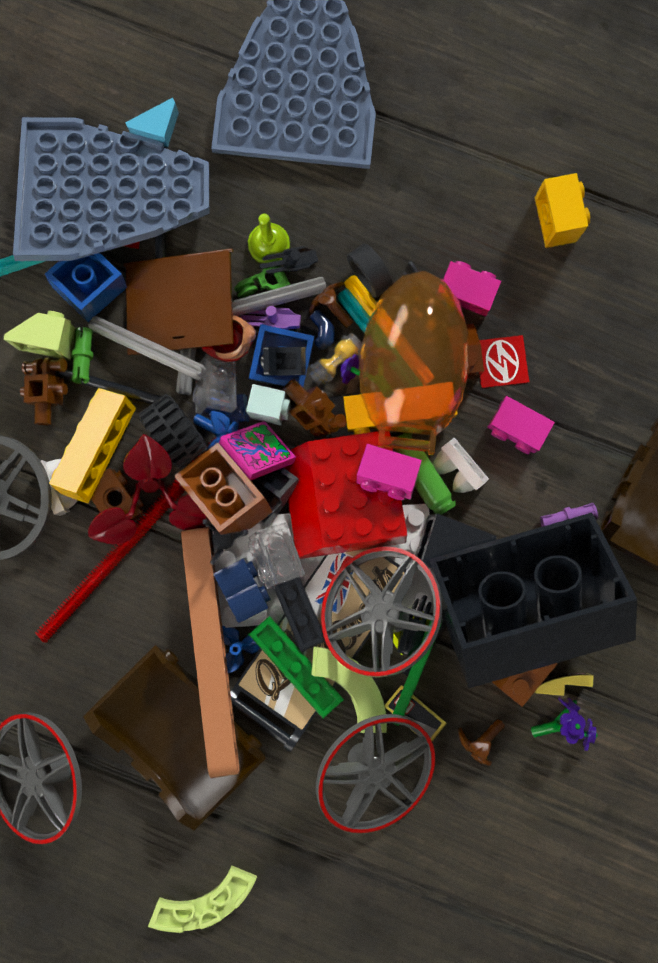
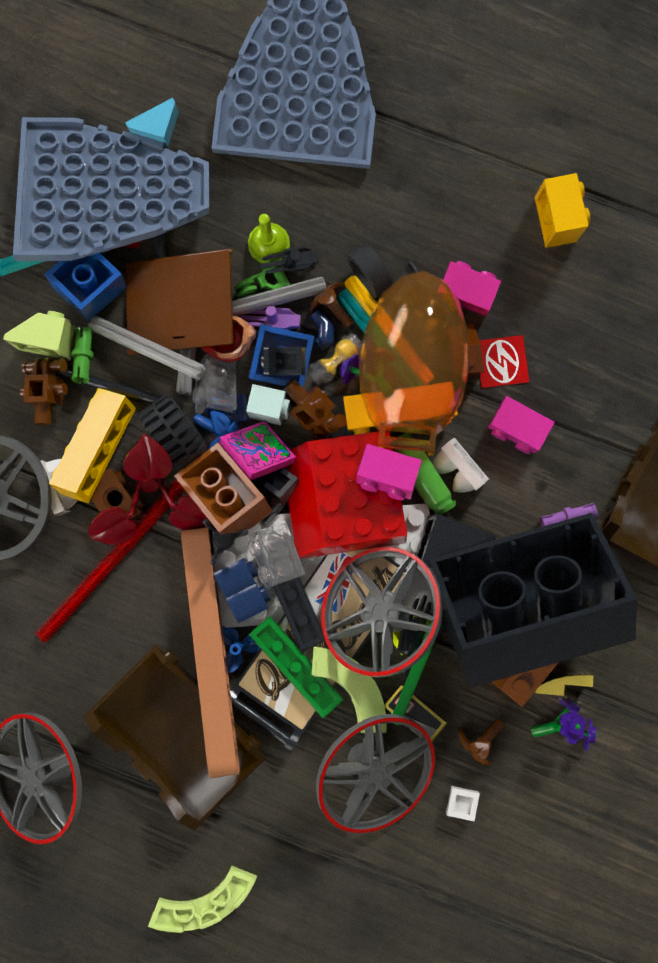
none -> white plate [446,786,480,821]

